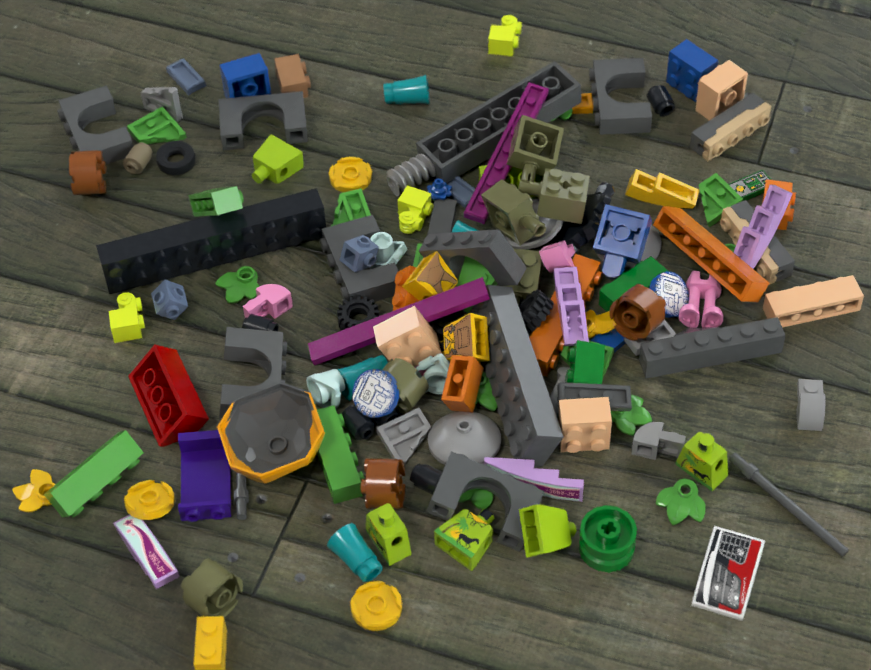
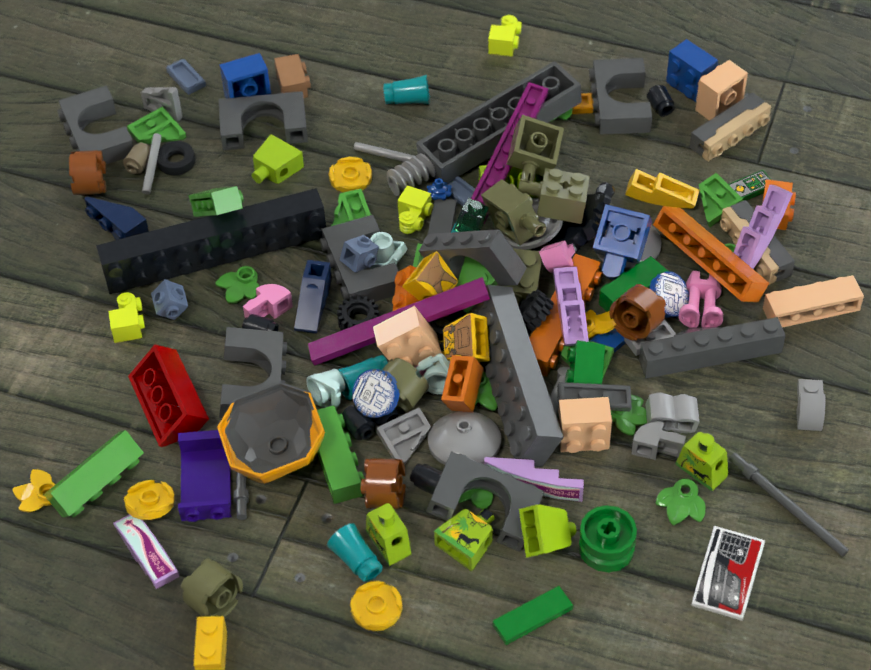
none -> dark blue slope [84,197,149,240]
none -> light grey bar [142,133,162,194]
none -> dark blue slope [294,260,332,333]
none -> light grey bar [354,142,416,162]
none -> clear green brick [454,198,489,232]
none -> green tile [492,586,573,645]
none -> light grey brick [645,392,700,433]

